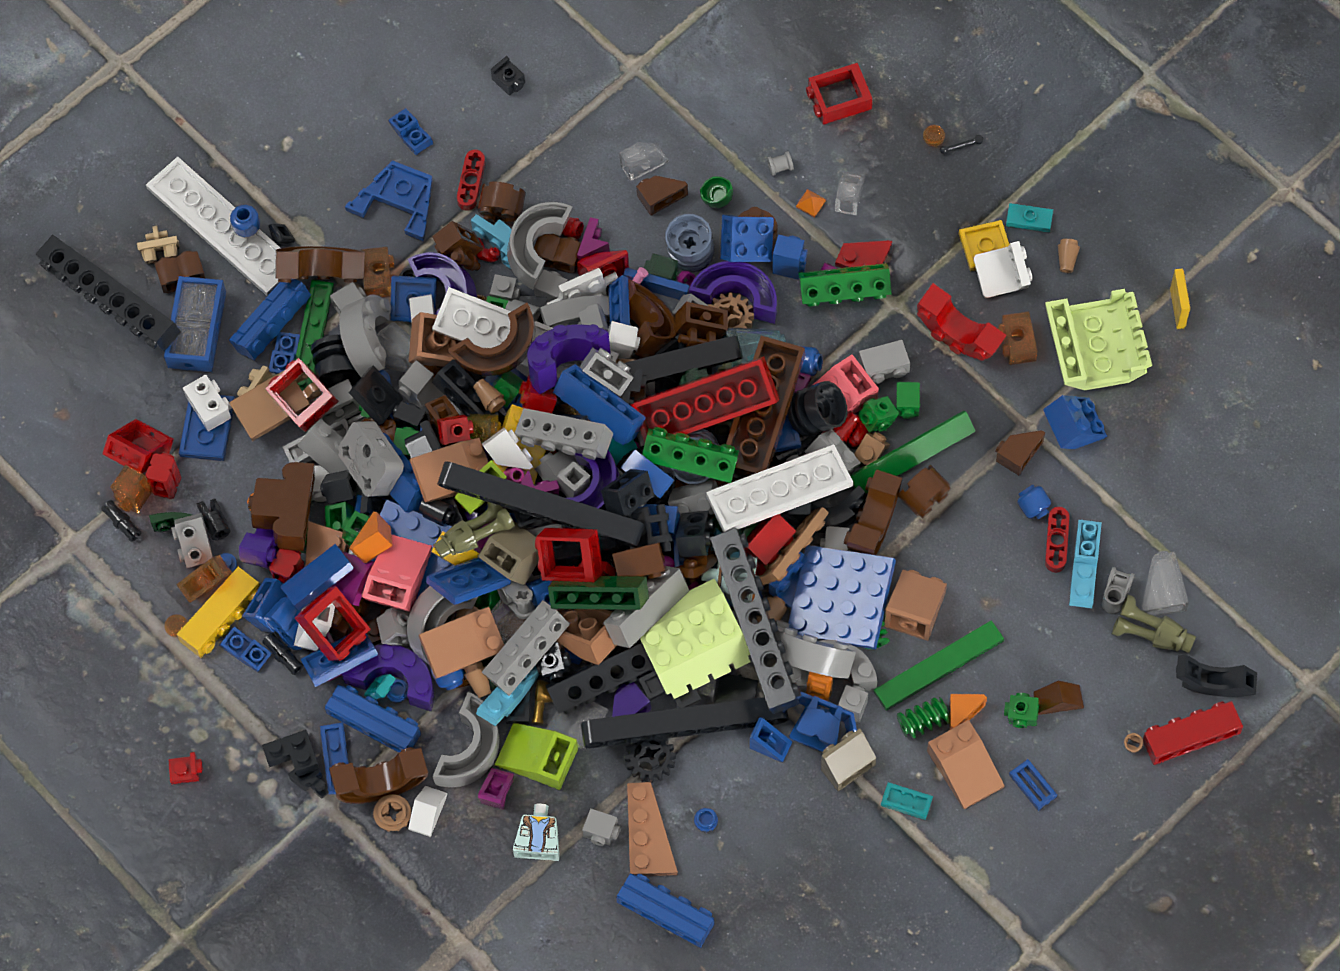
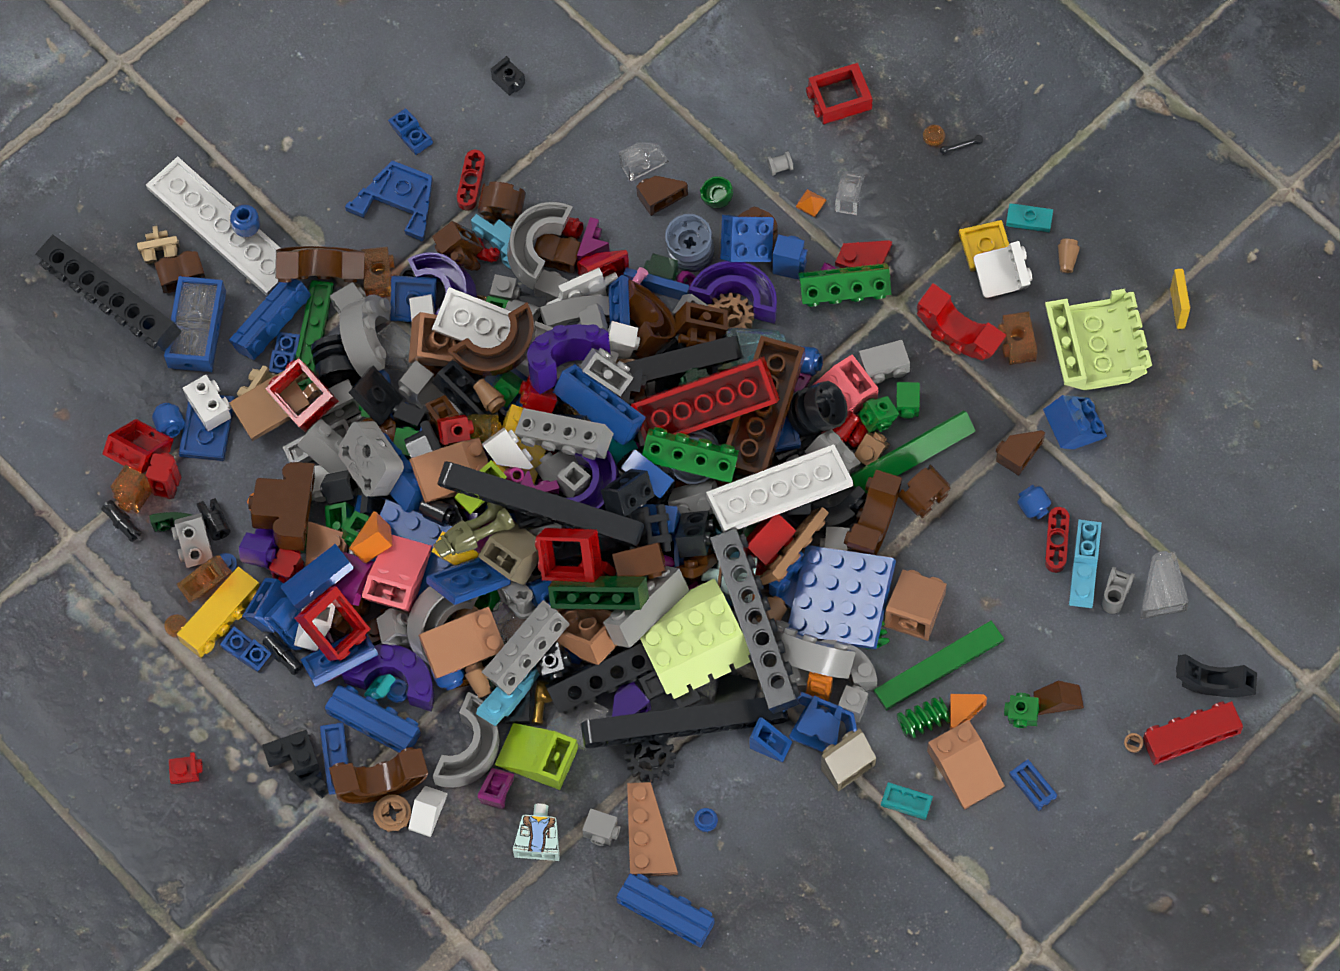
black slope [268,224,296,243] -> none
olive piece [1111,595,1196,653] -> none
none -> blue head [152,403,185,437]

